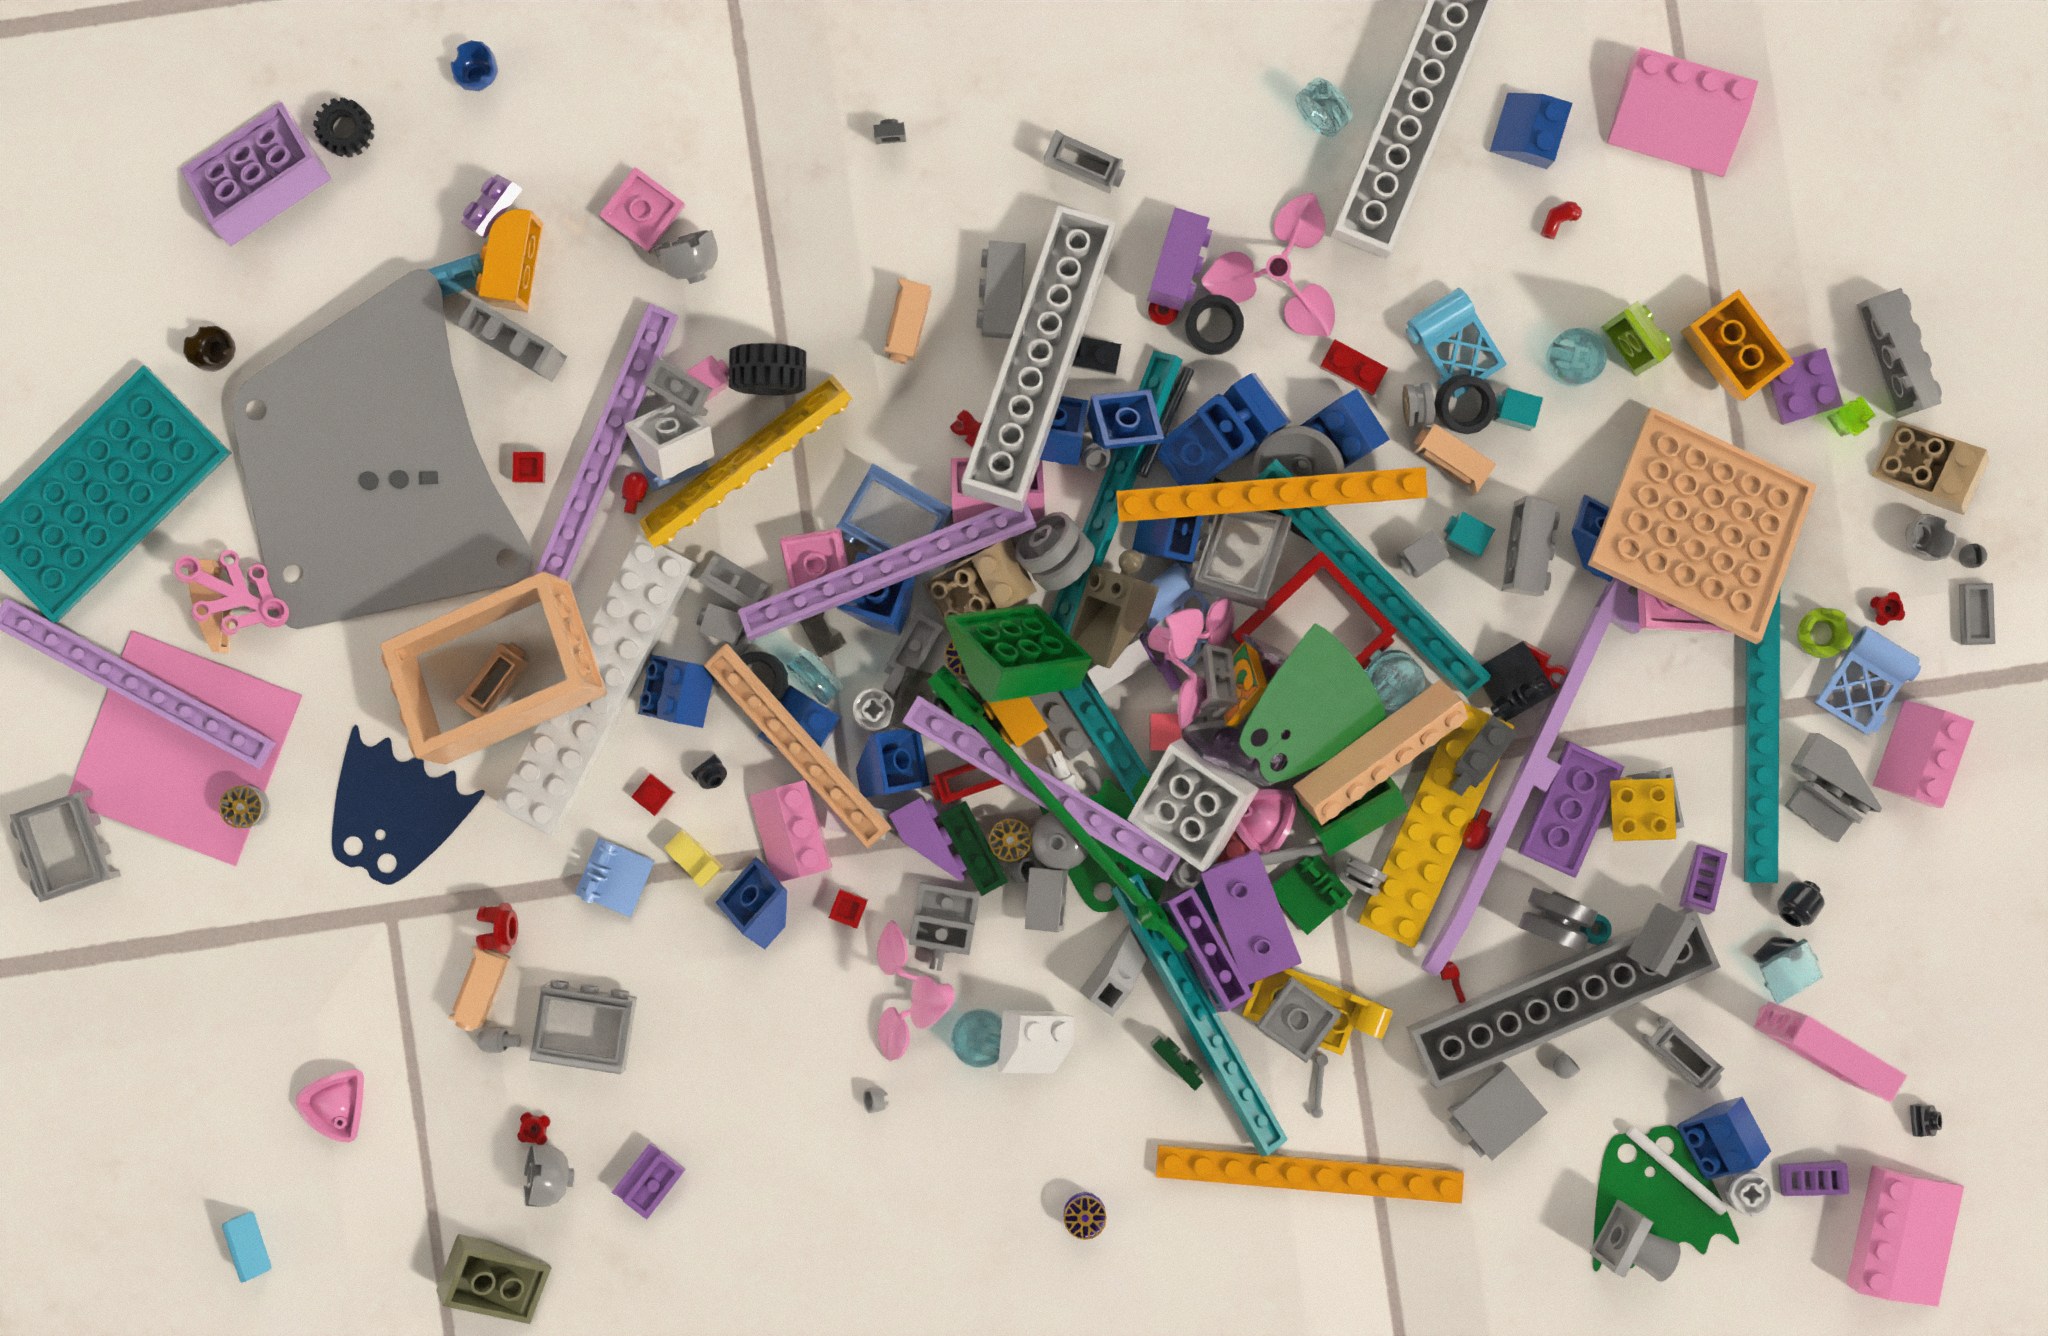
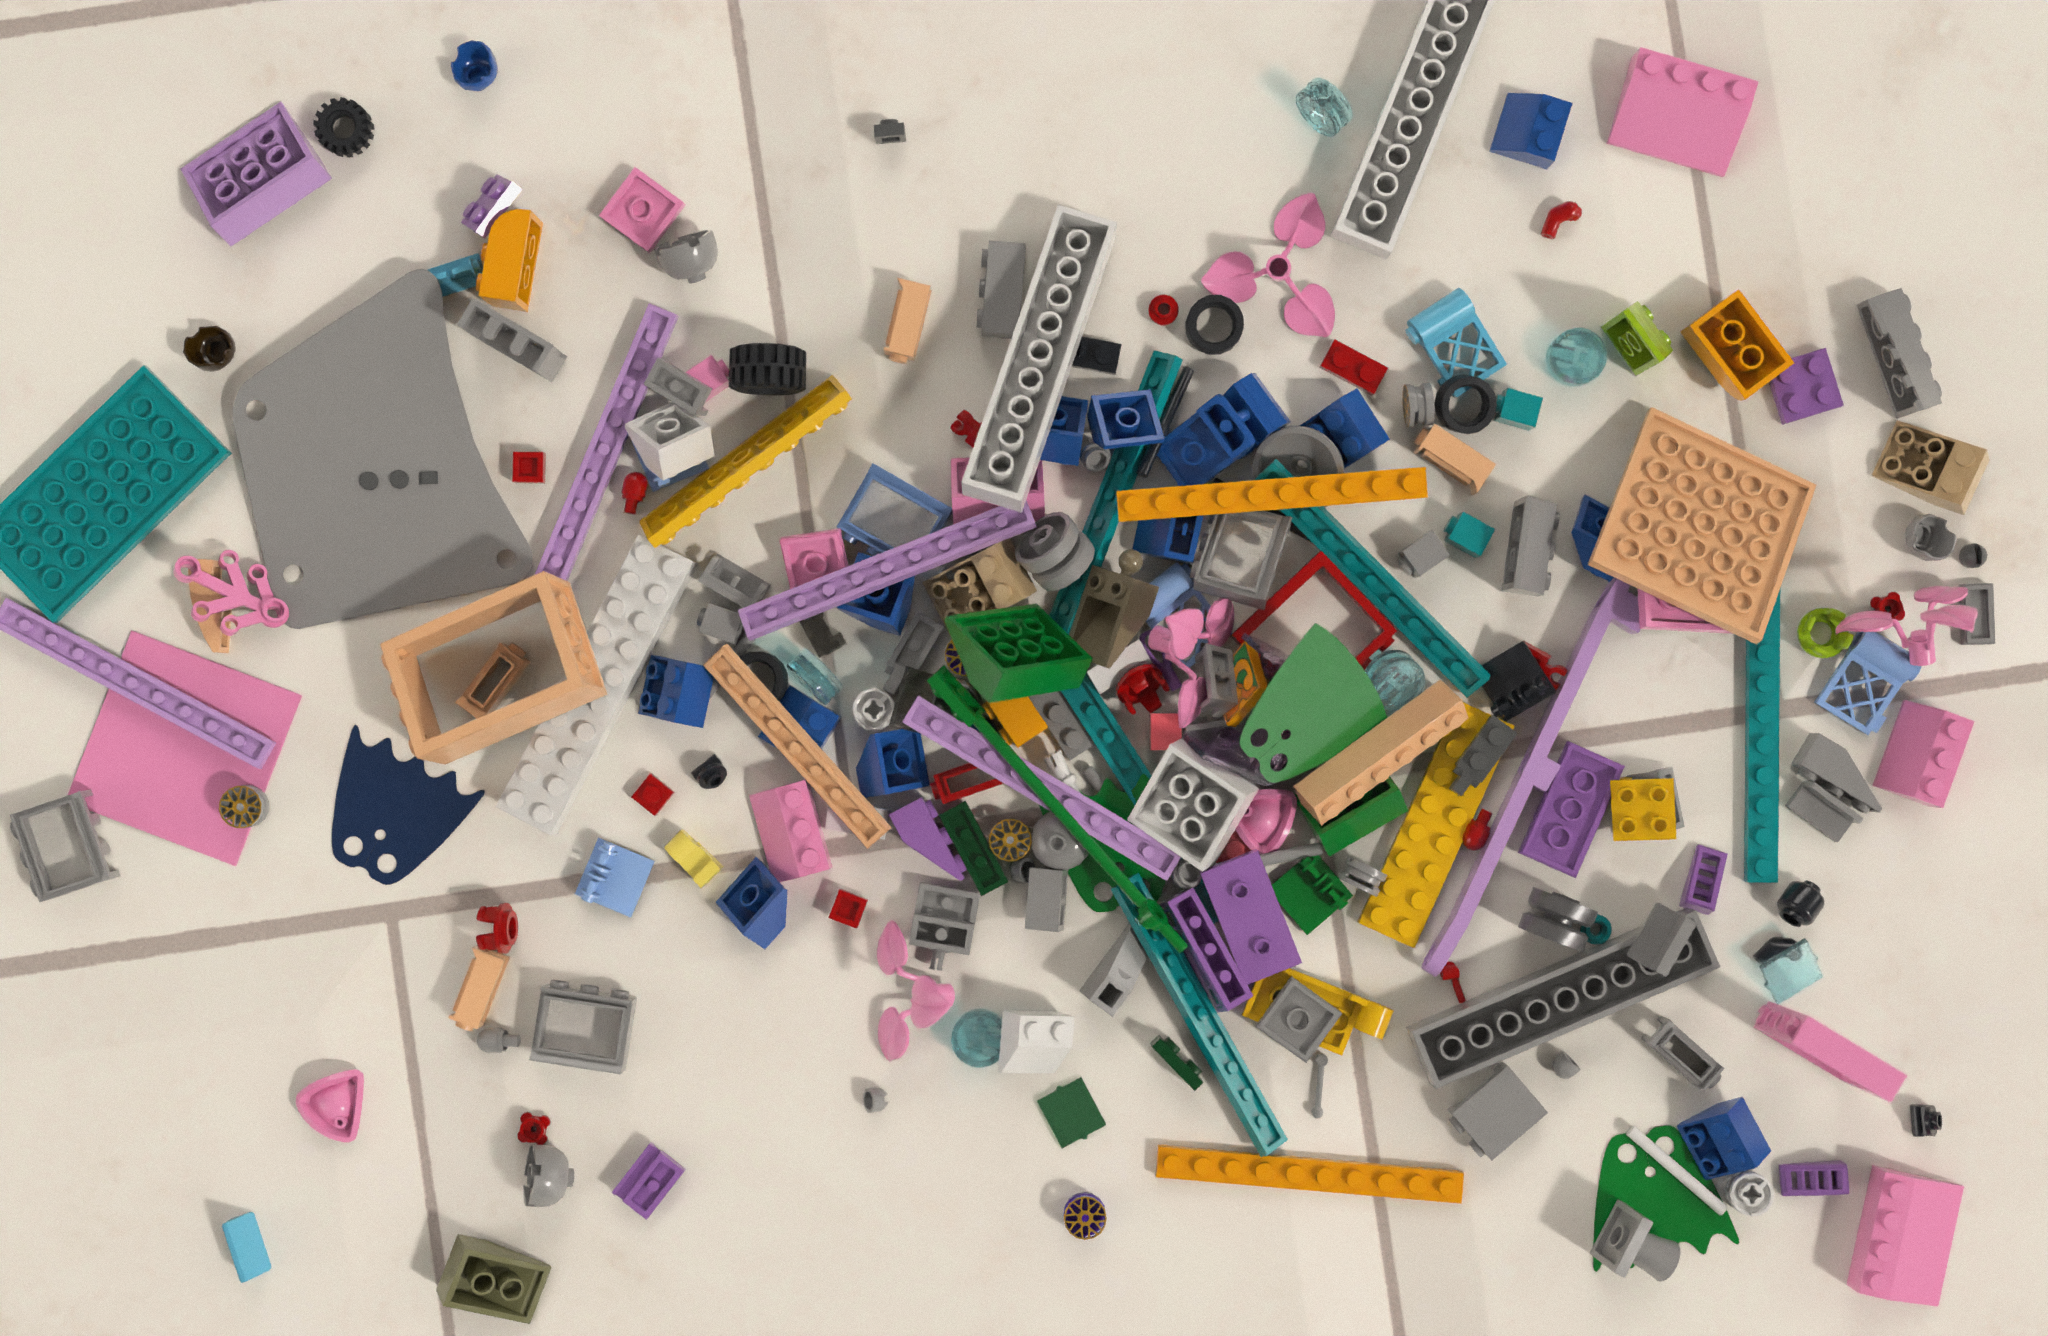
light grey window [1044,129,1126,194] -> none
medium lavender brick [1147,207,1213,311] -> none
clear neon green plate [1827,396,1876,437] -> none
none -> clear green piece [1037,1077,1107,1148]
none -> red piece [1116,664,1170,715]
none -> bright pink plant [1836,586,1978,666]

